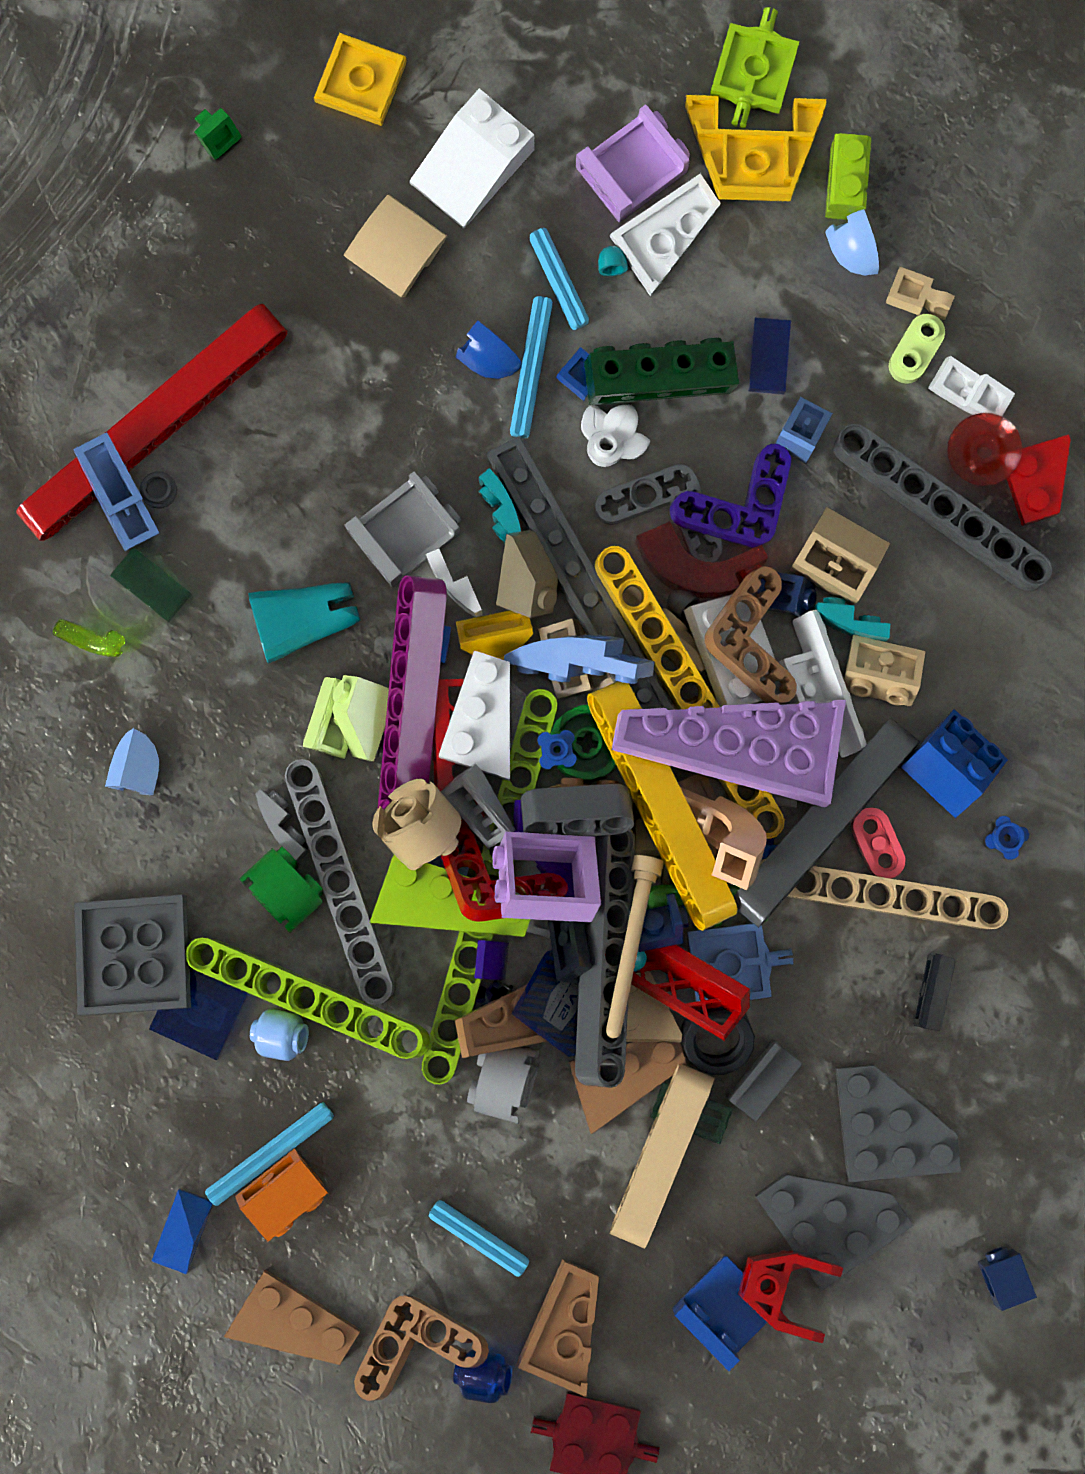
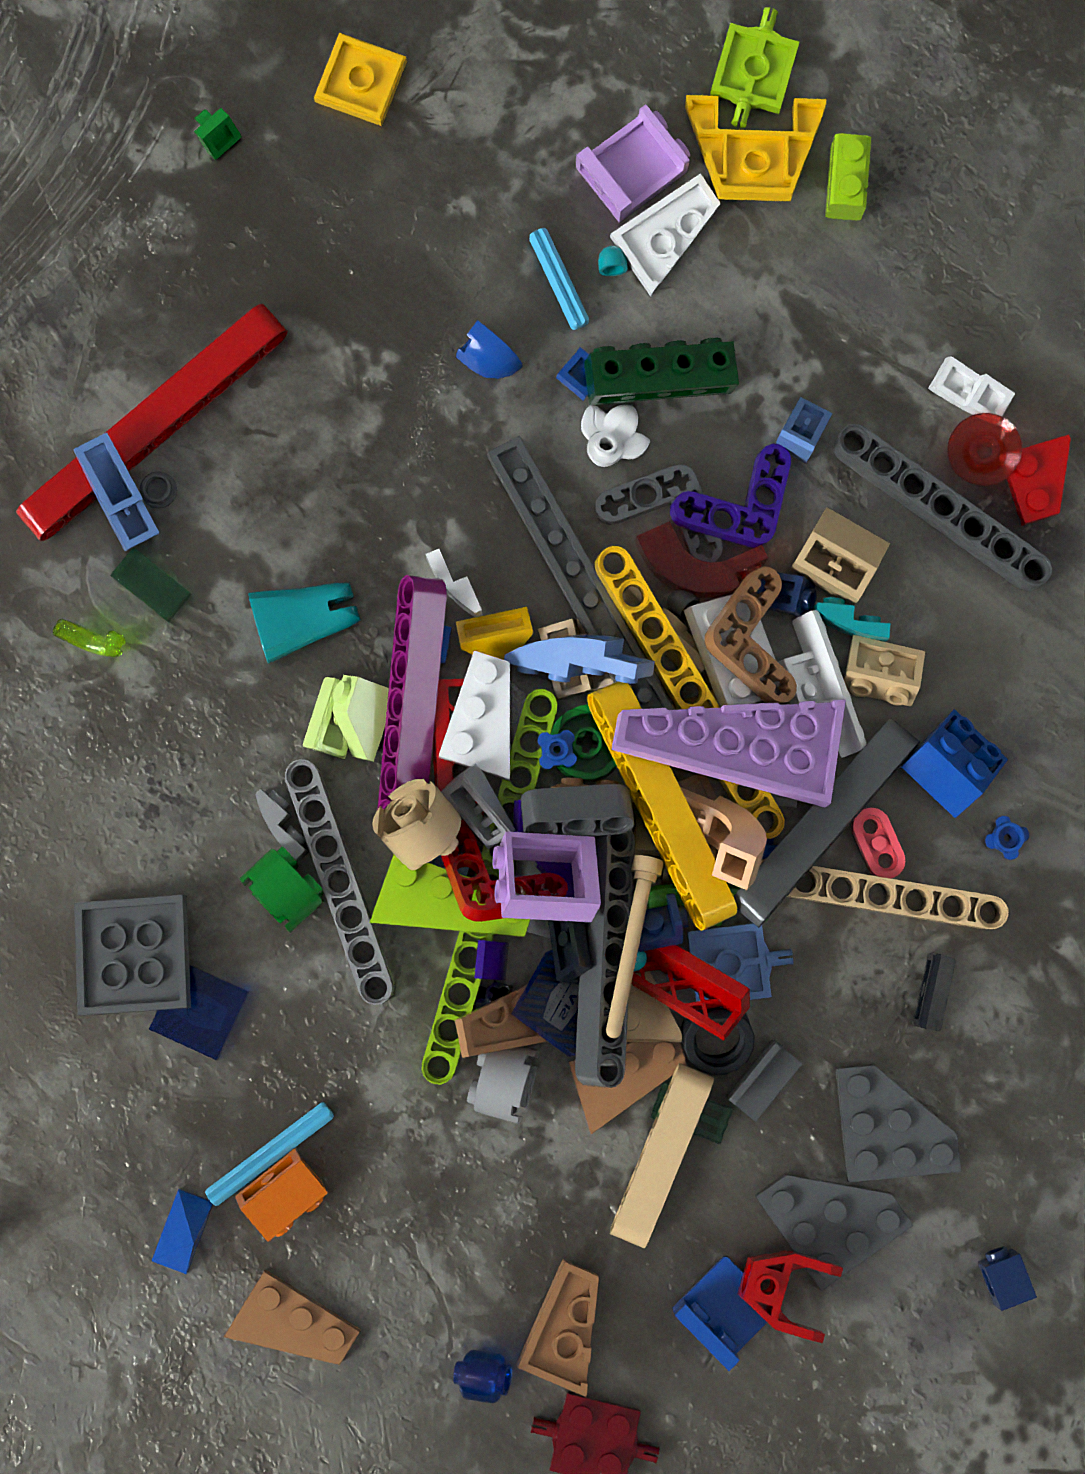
light blue brick [105,728,159,795] -> none
lime beam [186,937,430,1059] -> none
light blue head [250,1009,309,1061] -> none
tan slope [343,194,448,297] -> none
light grey panel [344,471,461,588] -> none
medium nougat beam [354,1296,489,1401] -> none
white slope [410,88,535,229] -> none
medium azure axle [429,1200,529,1277] -> none
teal slope [479,468,521,543] -> none
dark tan slope [496,530,558,618] -> none
medium azure axle [510,296,553,438] -> none
clear blue tile [748,318,791,395] -> none
light blue brick [825,209,879,276] -> none
tan plate [886,267,955,320] -> none
yellowish green plate [889,314,945,384] -> none

